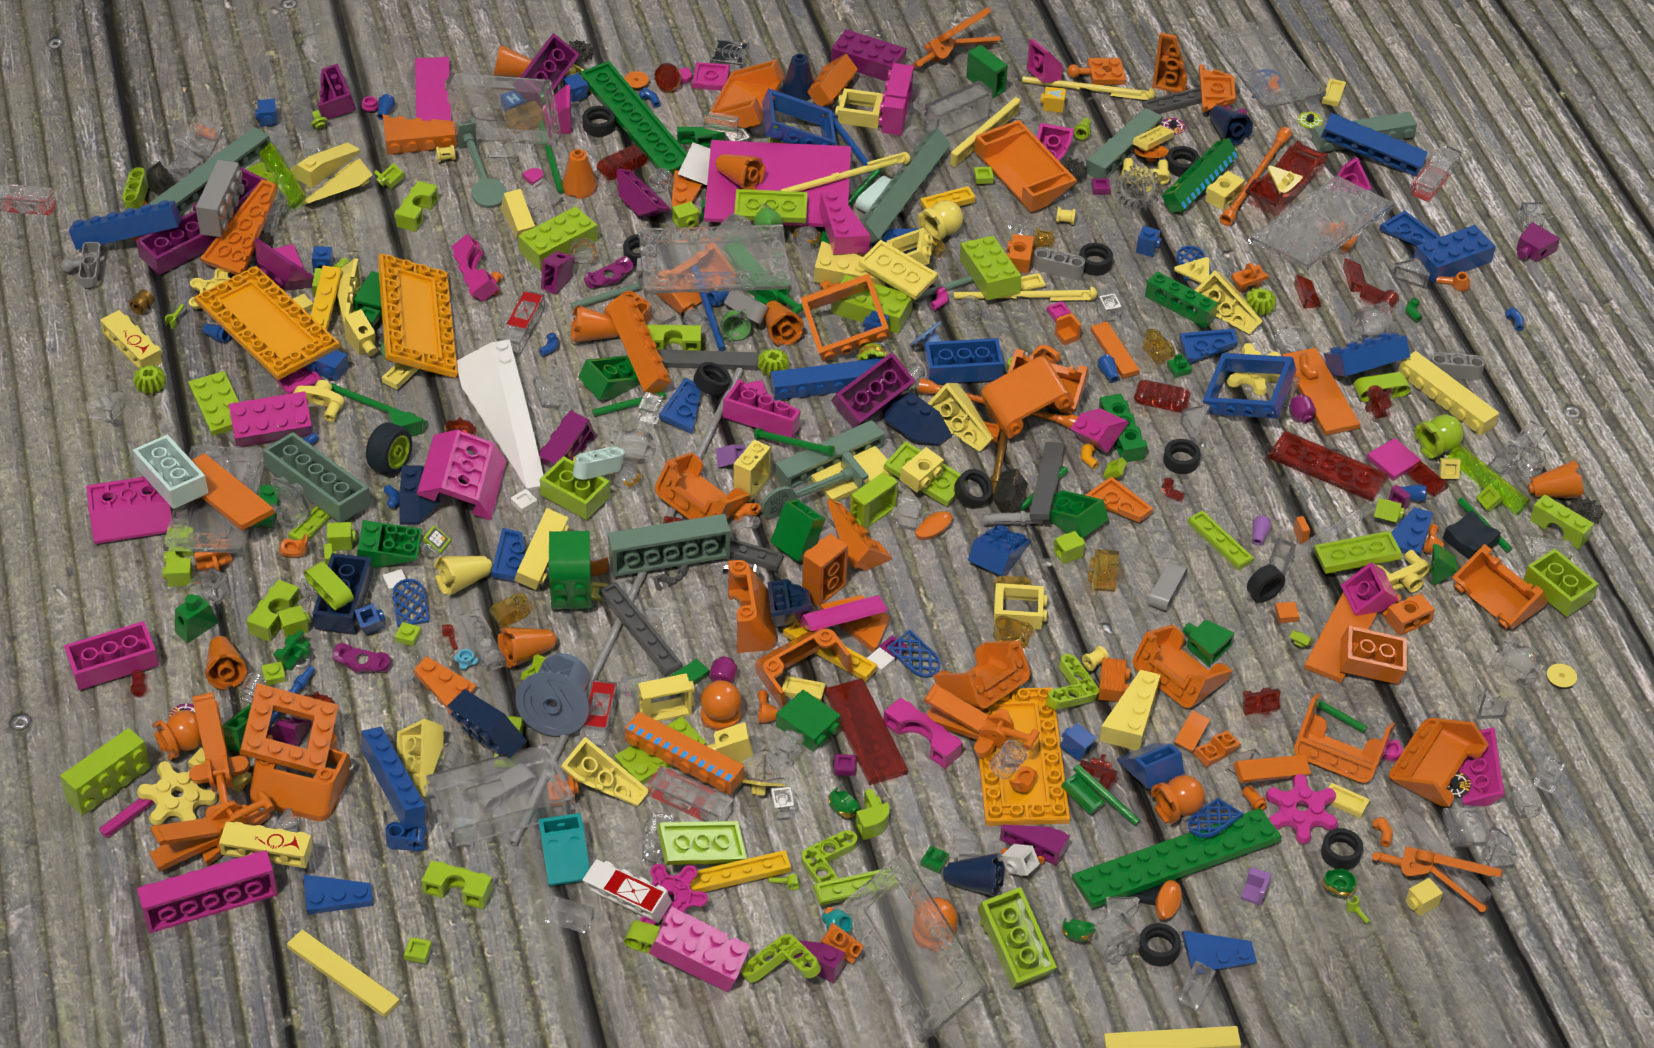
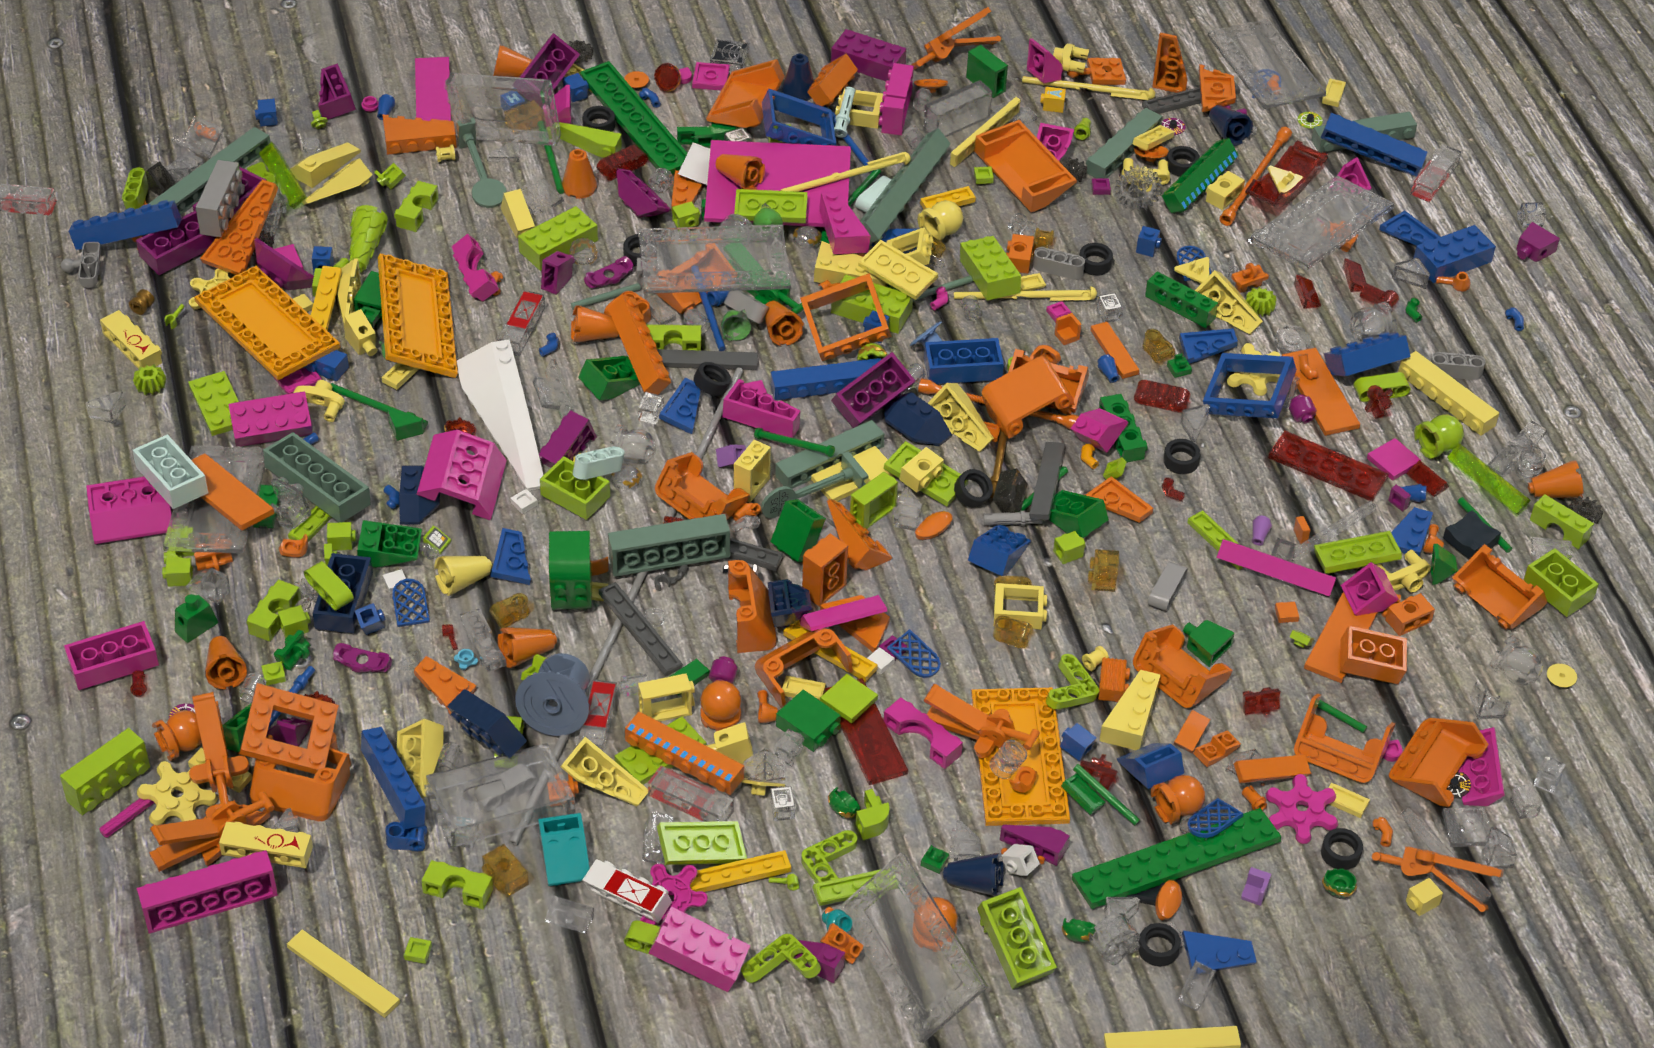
blue cone [203,324,231,343] -> none
blue wing [303,874,373,915] -> none
black wheel [366,422,413,475] -> none
lime plate [394,622,422,647] -> none
light yellow wedge [514,508,569,590] -> none
dark pink tile [522,168,543,187] -> none
green bar [592,391,666,417] -> none
clear tile [704,111,739,135] -> none
lime gear [758,347,789,378] -> none
magenta tile [834,754,856,776] -> none
orange windscreen [933,640,1030,709] -> none
light yellow bush [1056,207,1076,225] -> none
black tyre [1247,564,1286,602] -> none
lime hand [1346,895,1370,924] -> none
lime brick [1374,498,1405,522] -> none
light yellow tile [1439,458,1461,479] -> none
lime plate [1476,484,1504,512] -> none
none -> lime cone [349,205,388,273]
none -> clear yellow brick [481,844,529,897]
none -> lime slope [554,121,622,160]
none -> lime tile [820,674,878,723]
none -> light aqua pin [834,87,856,138]
none -> orange dish [914,79,948,93]
none -> light yellow connector [1053,43,1089,74]
none -> dark pink tile [1216,539,1336,596]

